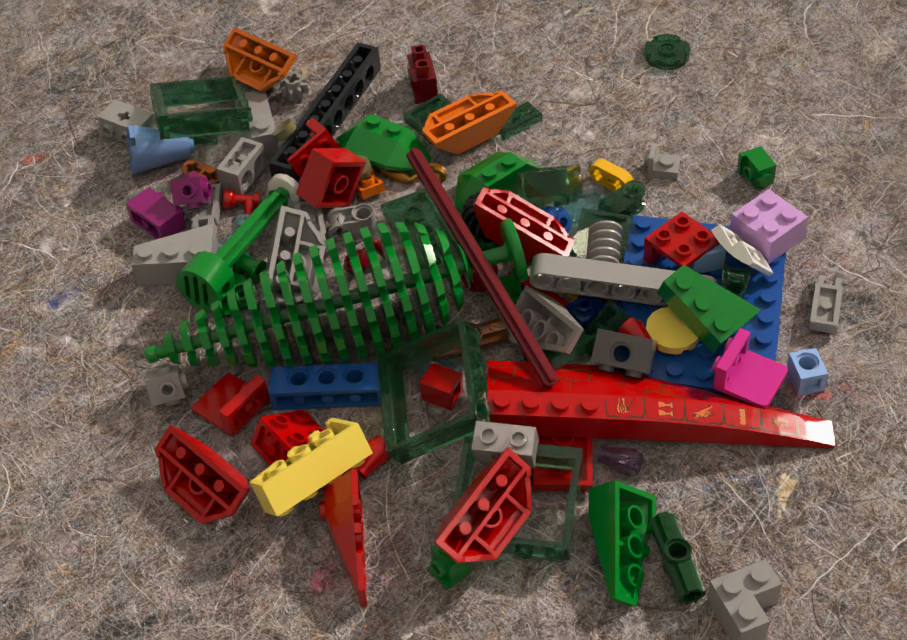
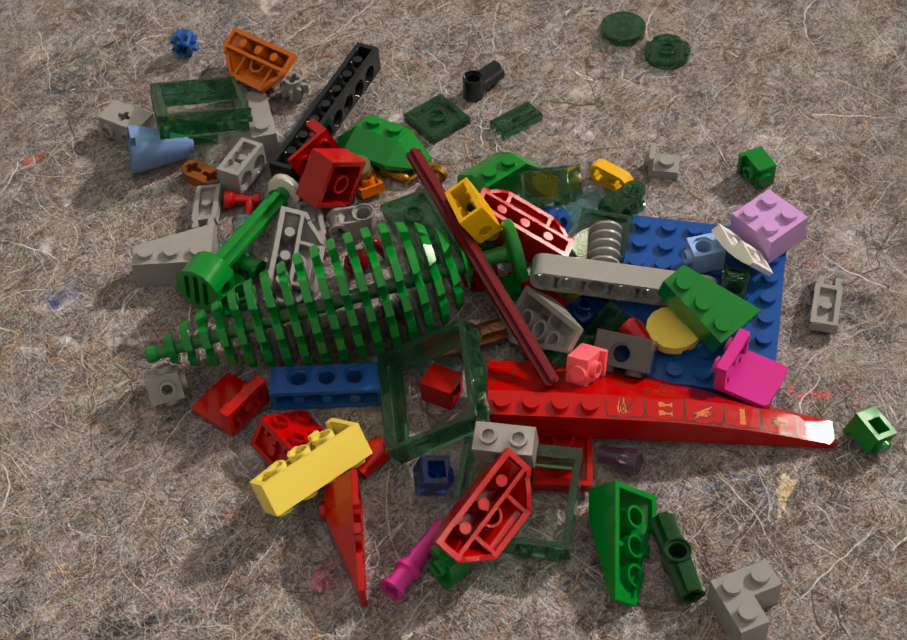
magenta brick [126,187,186,239] -> none
red wedge [155,425,250,525] -> none
magenta brick [170,172,212,209] -> none
olive tile [273,118,297,142] -> none
dark red hips [406,45,438,104] -> none
orange wedge [422,90,517,155] -> none
red bracket [643,211,720,267] -> none
light blue brick [787,348,828,397] -> none
none -> blue gear [170,29,199,57]
none -> dark pink pin [380,518,443,600]
none -> clear blue brick [412,455,454,496]
none -> yellow torso [444,177,501,243]
none -> black piece [462,61,505,102]
none -> coral brick [565,343,608,387]
none -> clear green tile [600,11,646,47]
none -> green brick [842,406,898,455]

